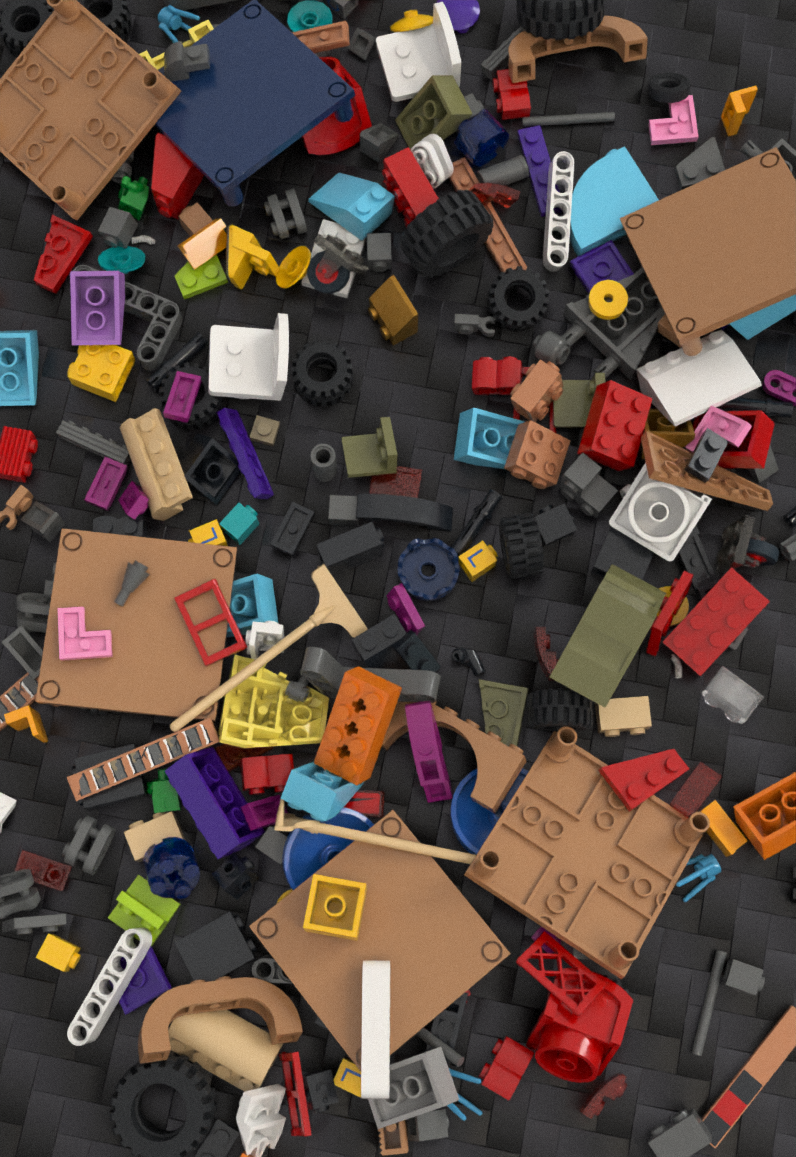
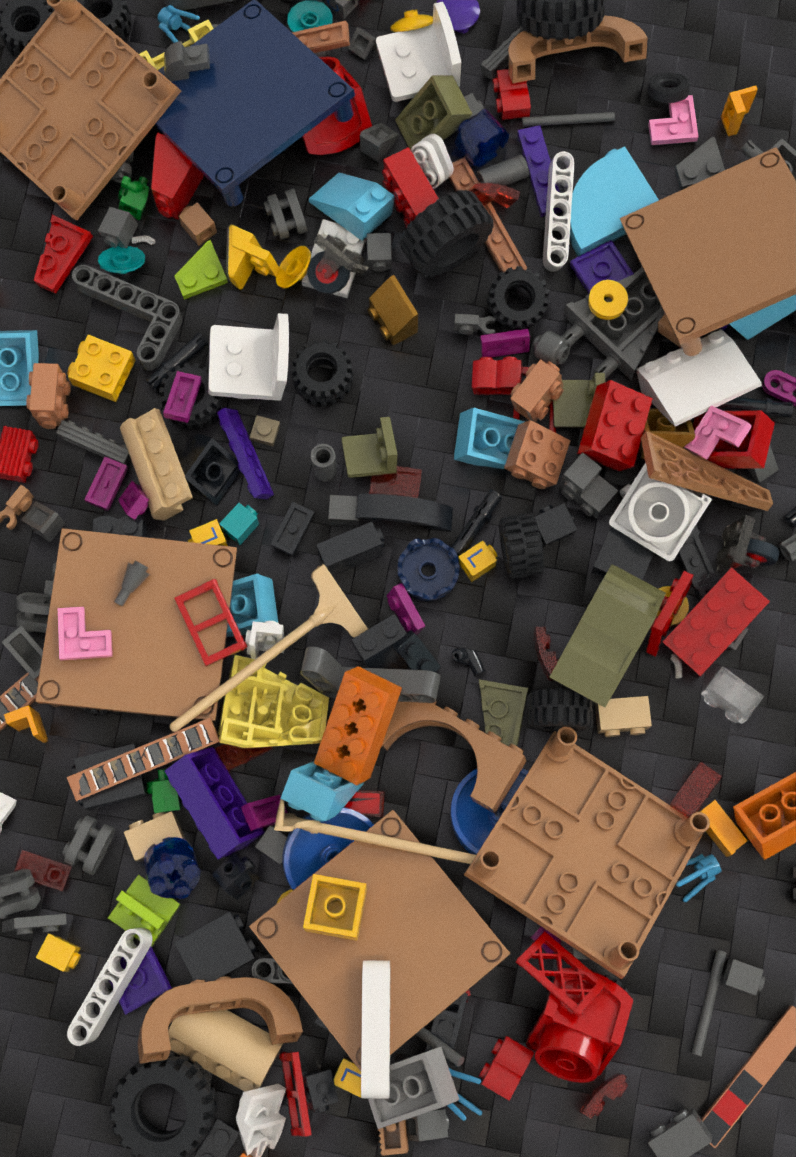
medium lavender slope [70,271,125,345] -> none
light orange panel [178,218,227,270] -> none
red brick [240,754,294,795] -> none
dark grey bar [285,669,310,703] -> none
magenta slope [405,700,453,803] -> none
red wing [598,749,689,812] -> none
plate [684,428,729,483] -> none
none -> nougat brick [26,363,71,429]
none -> magenta plate [481,329,530,357]

